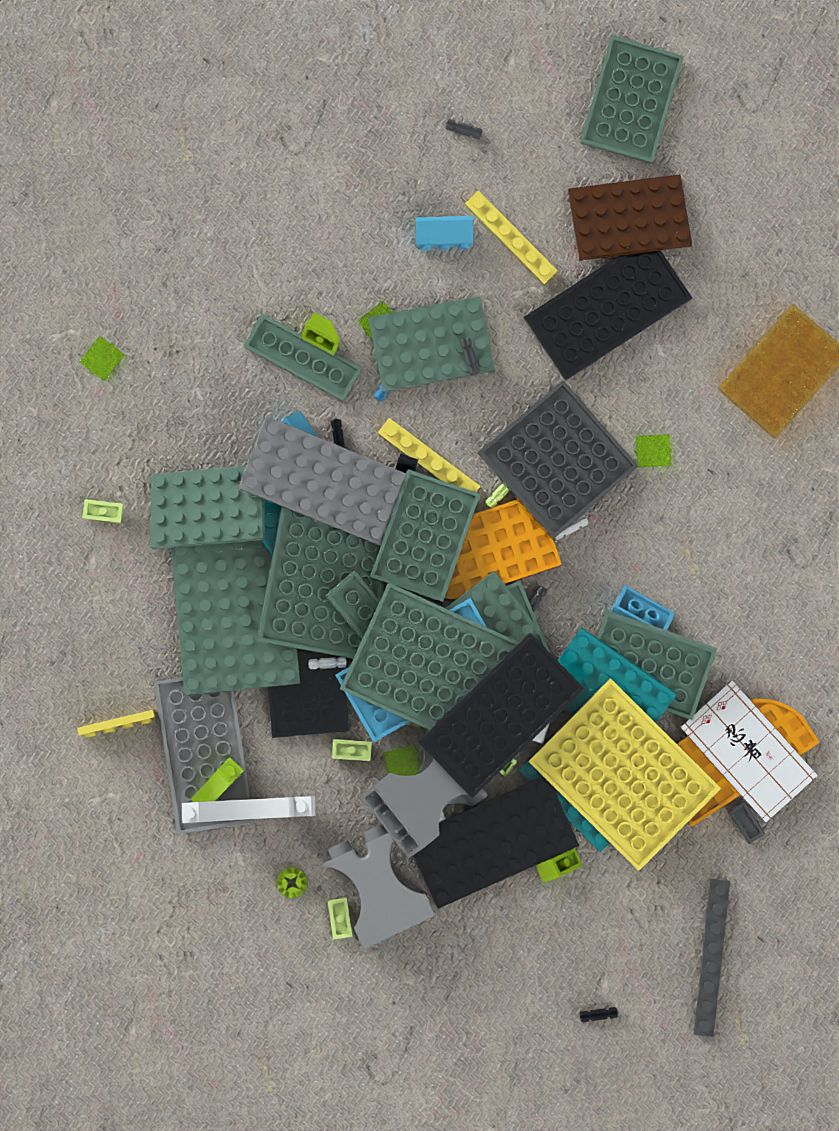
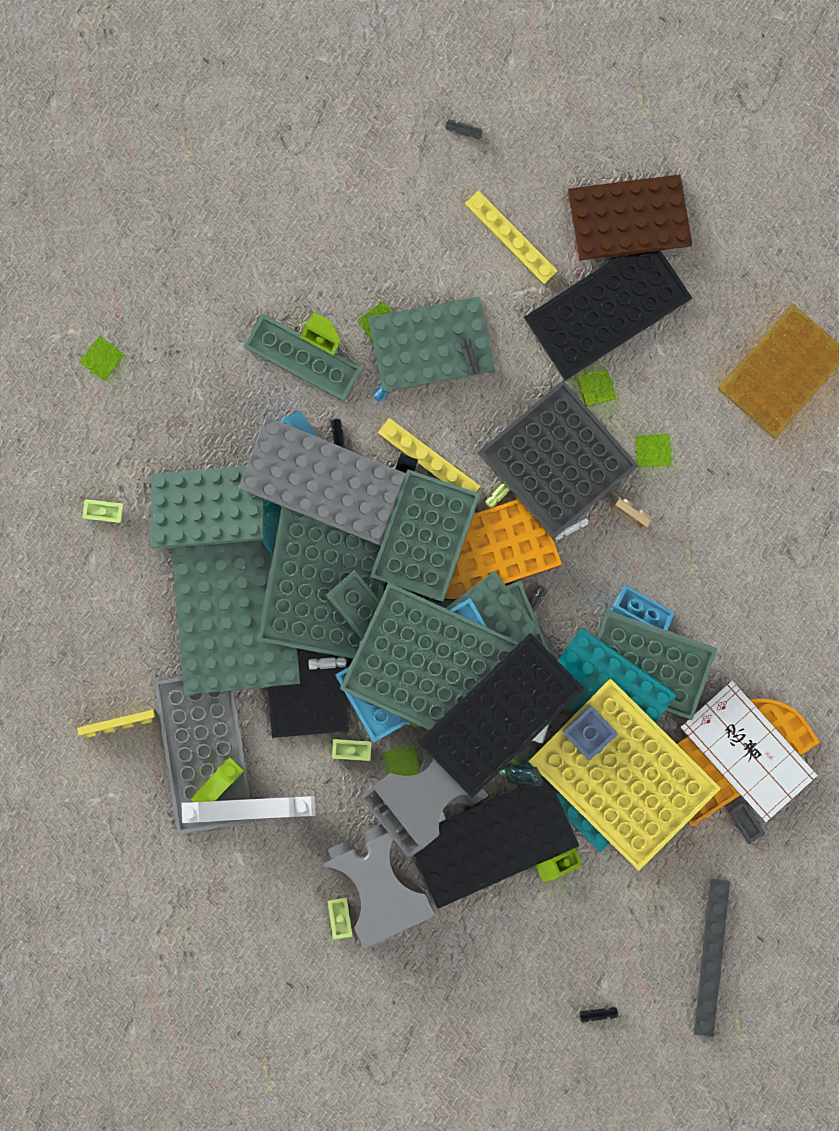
lime gear [277,867,308,898] -> none
medium azure slope [415,216,473,251] -> none
sand green plate [580,35,684,164] -> none
none -> clear light blue plate [502,764,543,786]
none -> sand blue plate [563,705,618,761]
none -> clear neon green piece [576,369,617,407]
none -> tan plate [612,499,651,531]

